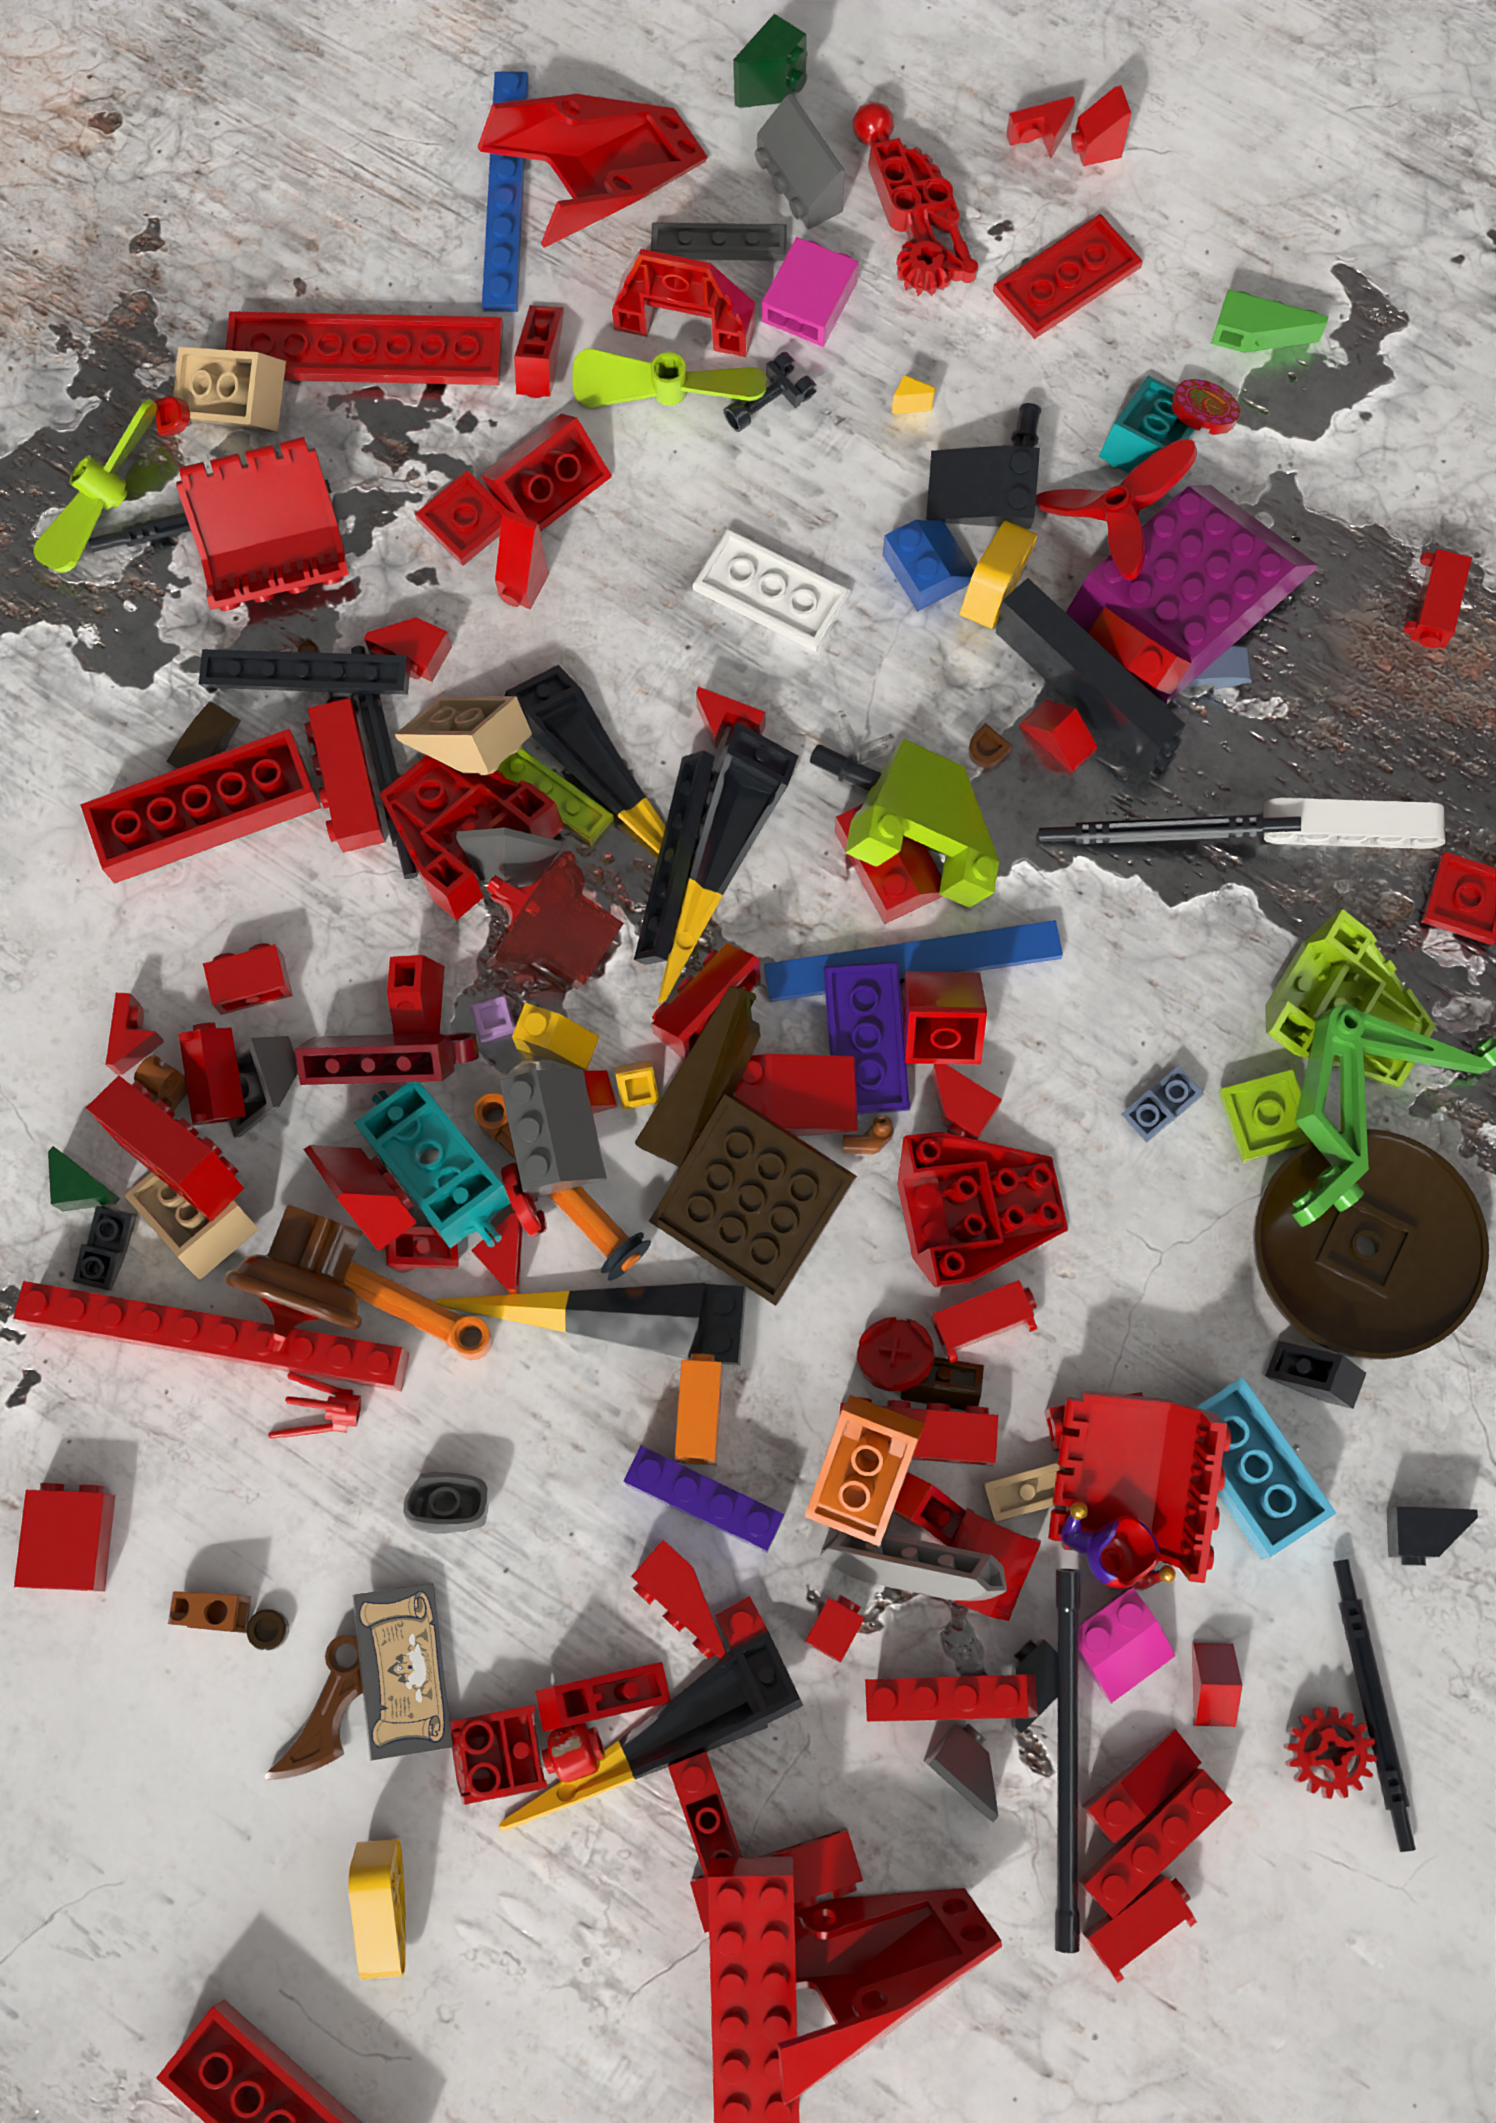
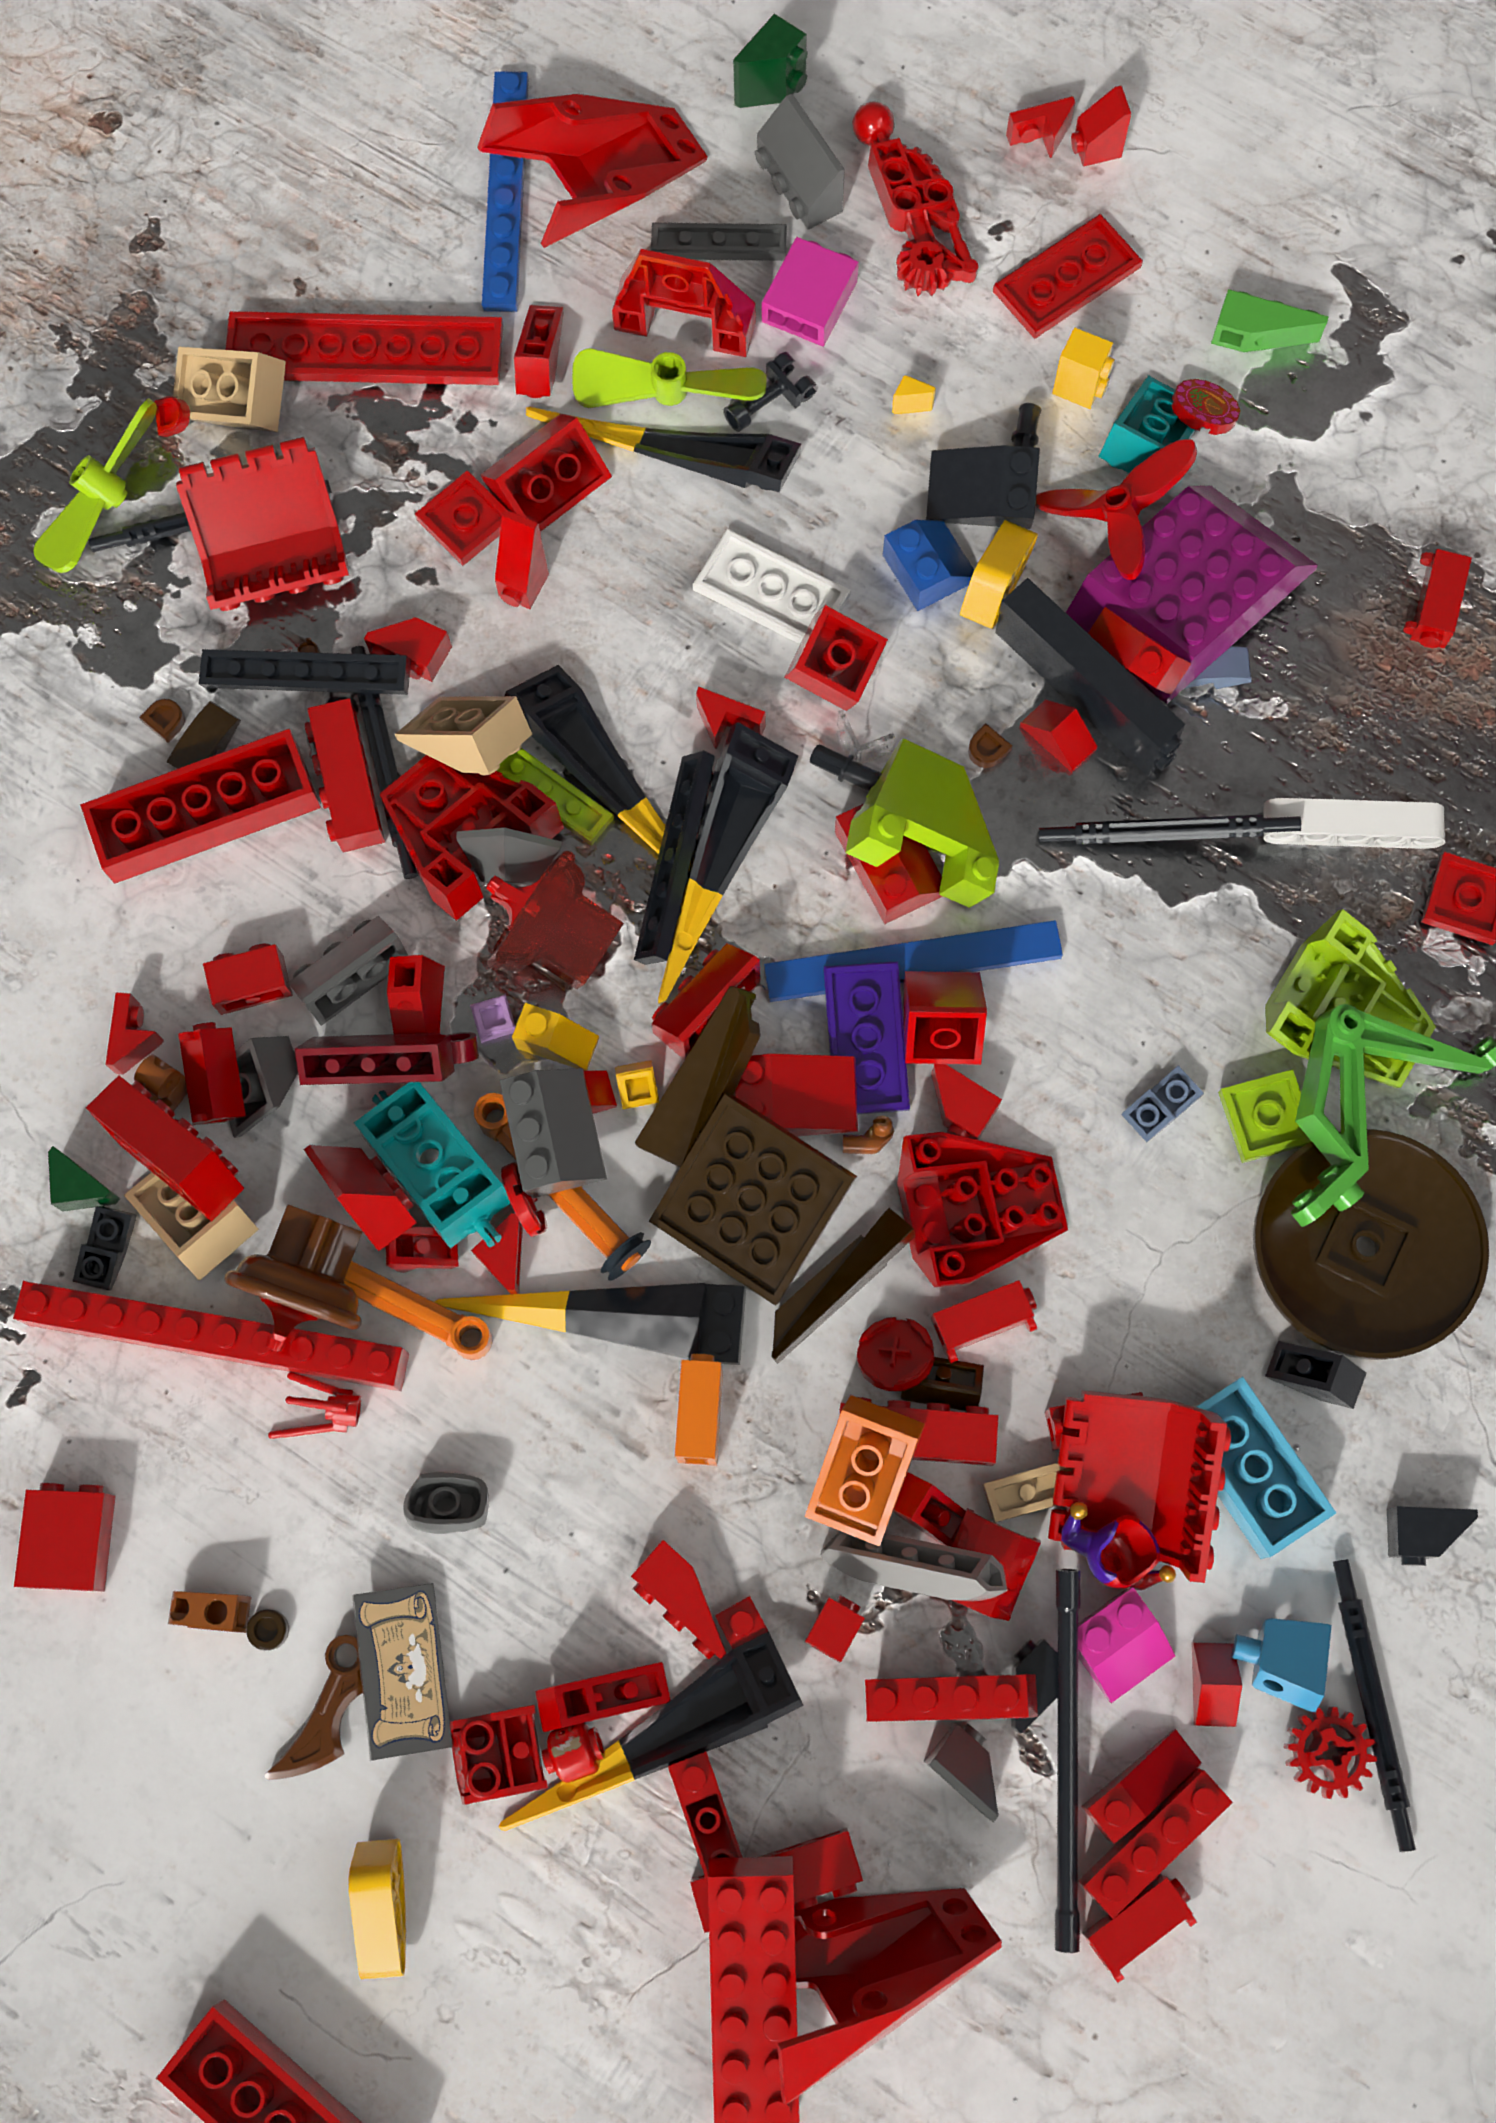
dark purple brick [623,1445,785,1553] -> none
none -> reddish brown tile [139,699,185,743]
none -> dark grey slope [288,916,408,1026]
none -> black plate [526,407,801,493]
none -> dark brown wedge [771,1208,915,1364]
none -> red brick [784,605,888,711]
none -> yellow brick [1052,327,1115,409]
none -> dark azure torso [1232,1618,1332,1712]

